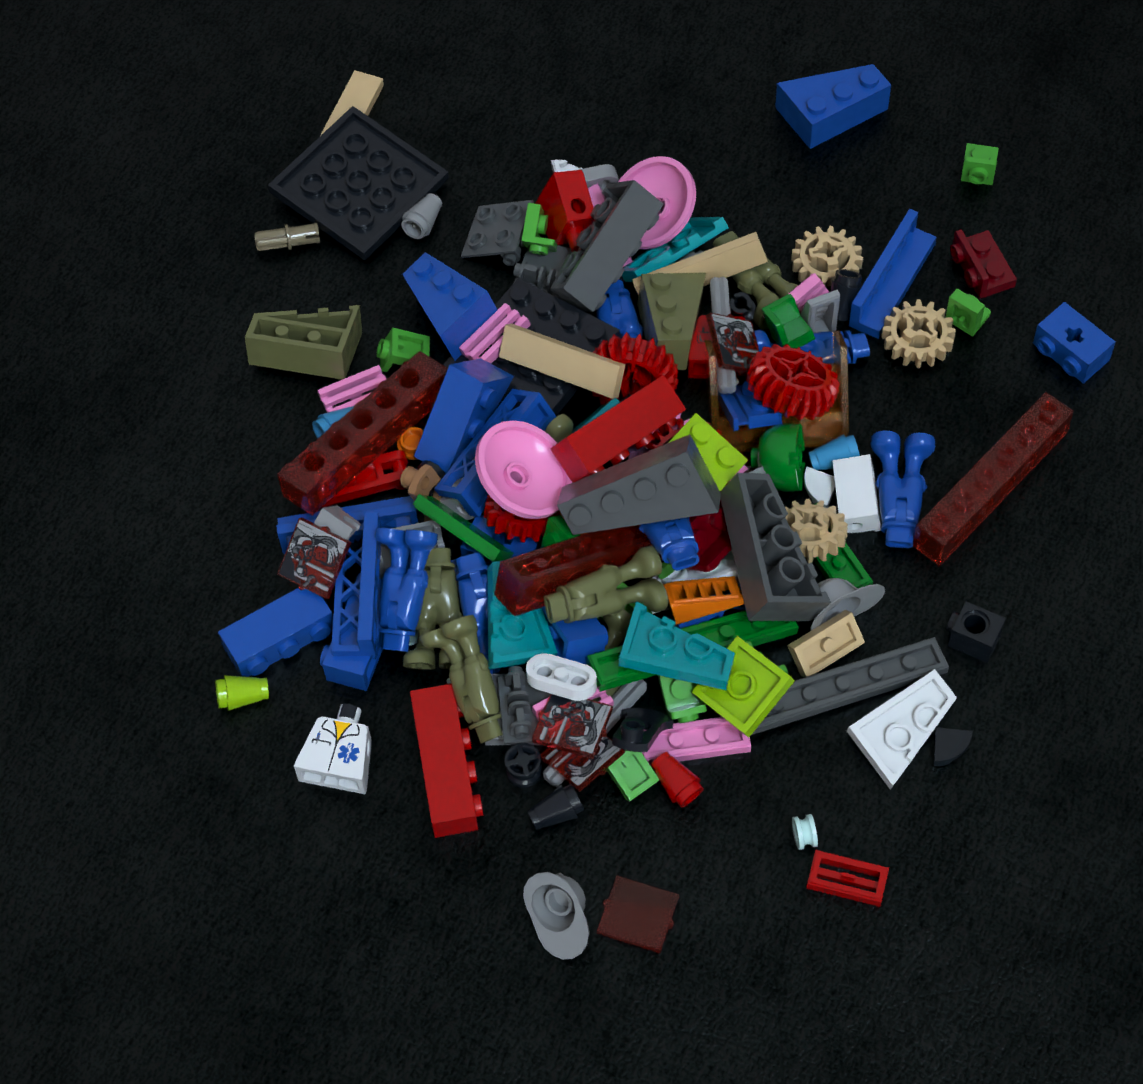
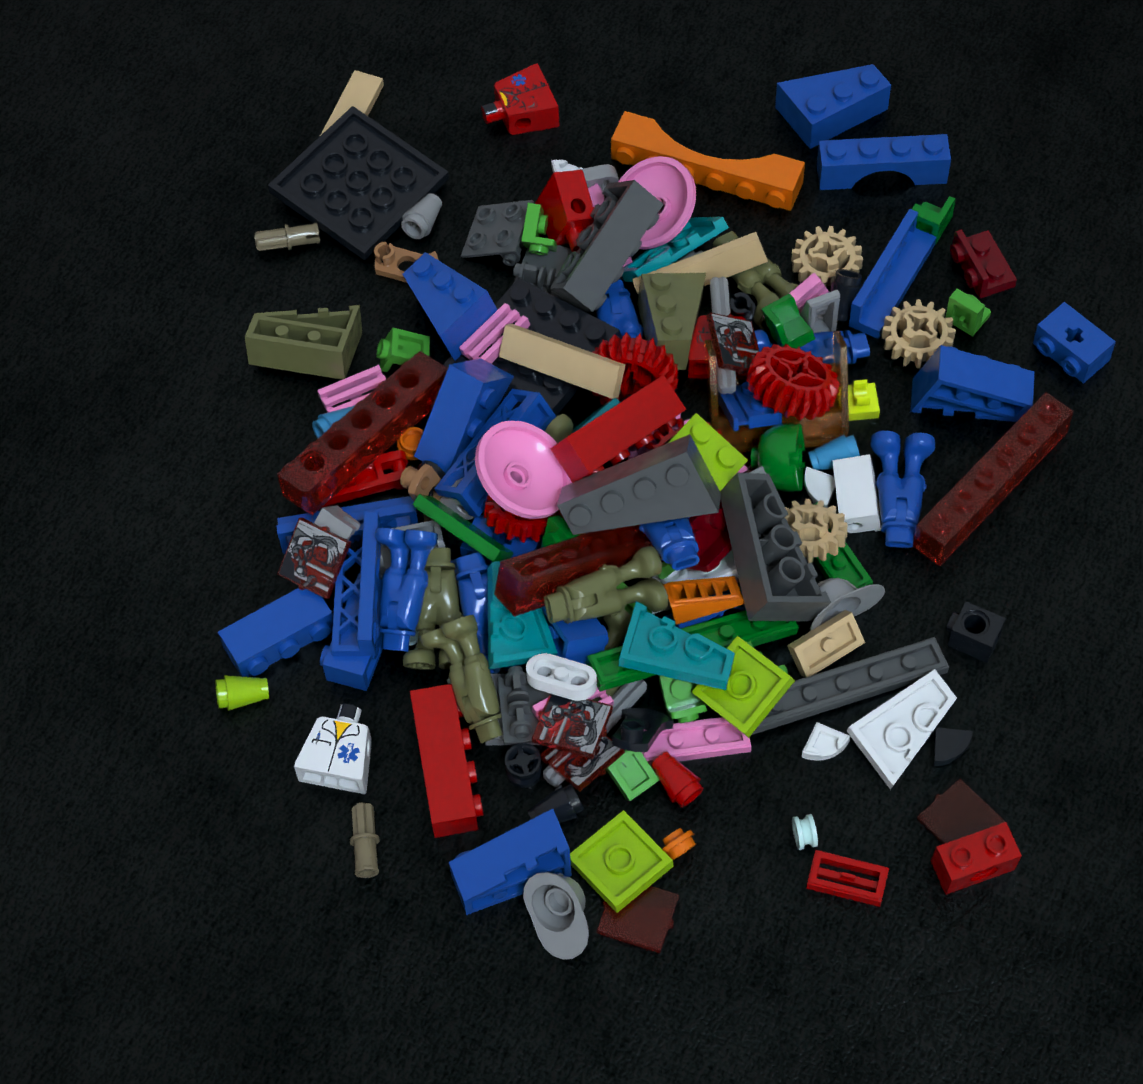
bright green bracket [961,143,999,185] -> none
none -> dark tan axle [350,802,380,878]
none -> medium nougat piece [374,242,438,283]
none -> blue wedge [449,809,572,915]
none -> red torso [481,63,559,135]
none -> lime plate [570,810,674,913]
none -> orange arch [611,111,805,211]
none -> orange plate [662,828,696,860]
none -> white tile [802,722,850,761]
none -> blue arch [817,134,951,190]
none -> neon yellow tile [840,380,880,421]
none -> blue wedge [910,345,1034,422]
none -> green panel [912,196,956,244]
none -> clear red piece [917,779,1007,844]
none -> red brick [931,822,1022,895]

